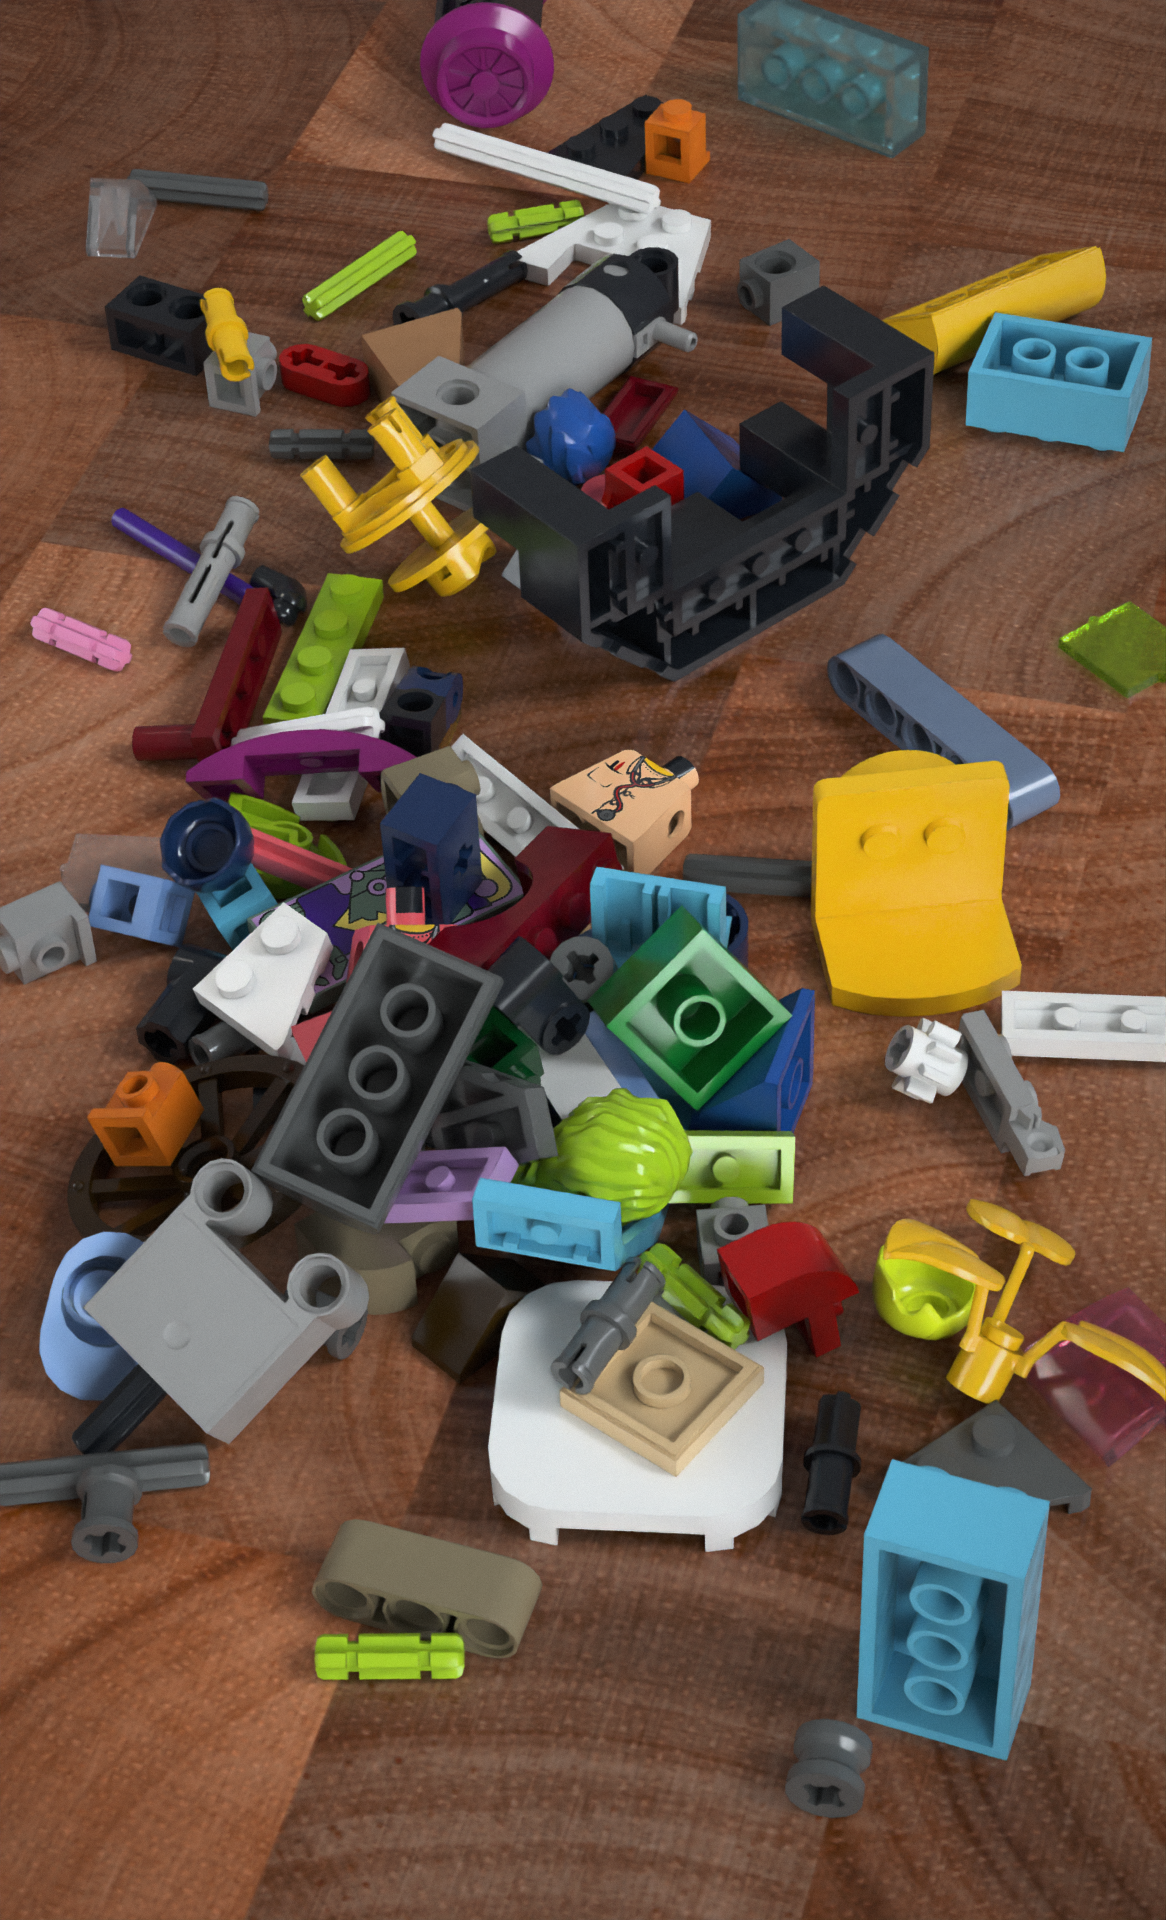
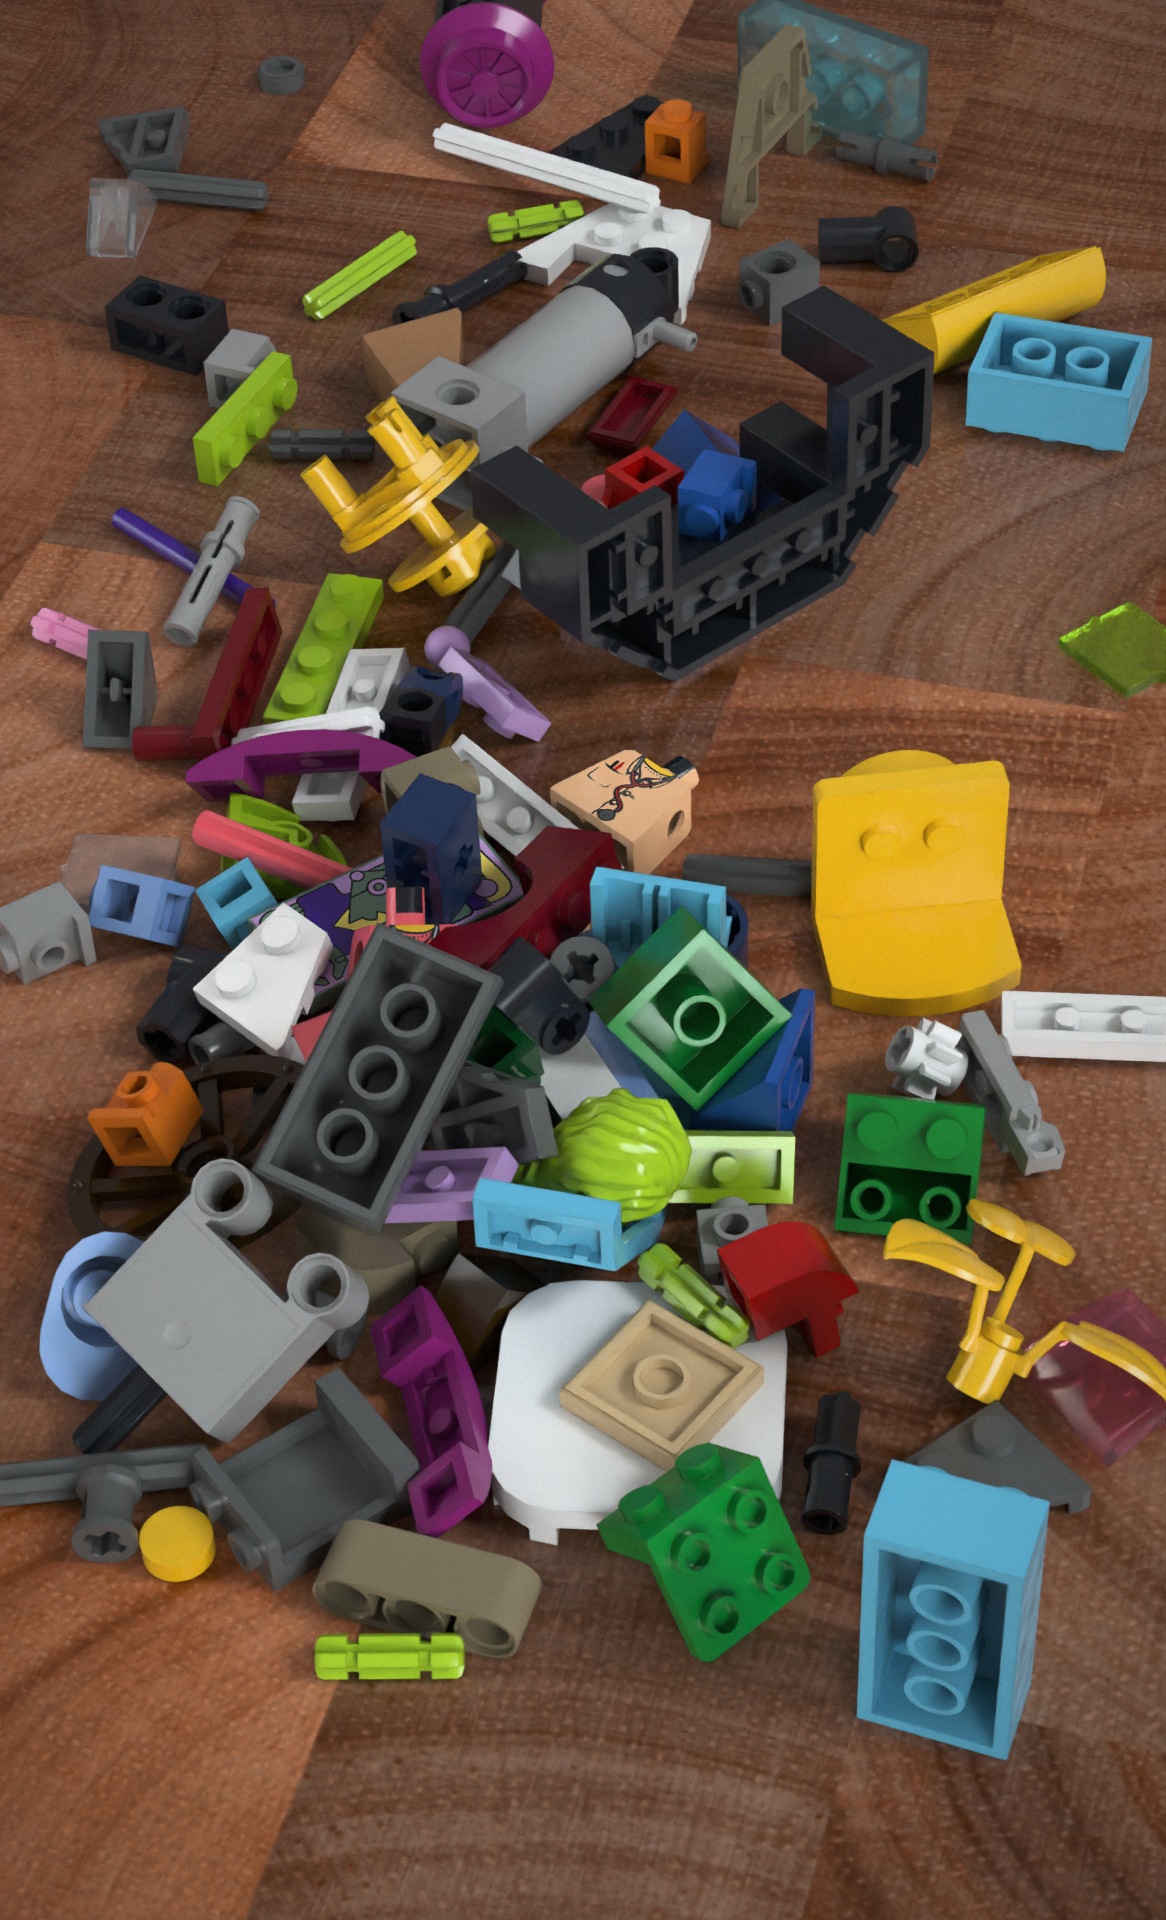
dark blue hair [160,797,254,893] -> none
yellow pin [200,288,255,382] -> none
black arm [250,565,307,627] -> none
red beam [279,344,371,407] -> none
blue hair [526,388,616,486] -> none
dark grey pin [551,1257,666,1395] -> none
dark grey wheel [785,1719,873,1818] -> none
sand blue beam [827,634,1060,831] -> none
neon yellow hair [872,1245,976,1340] -> none
none -> dark grey slope [83,630,159,750]
none -> dark grey wing [97,106,191,176]
none -> yellow tile [139,1506,216,1582]
none -> dark grey panel [189,1367,420,1592]
none -> lime plate [193,351,297,487]
none -> dark grey tile [258,56,305,95]
none -> magenta slope [370,1285,493,1538]
none -> lavender plate [424,625,552,742]
none -> dark grey axle [442,540,517,644]
none -> green bracket [596,1442,810,1662]
none -> blue brick [678,449,757,543]
none -> dark tan wing [721,24,823,229]
none -> black piece [818,206,919,273]
none -> green slope [834,1091,987,1245]
none -> dark grey pin [836,129,938,182]

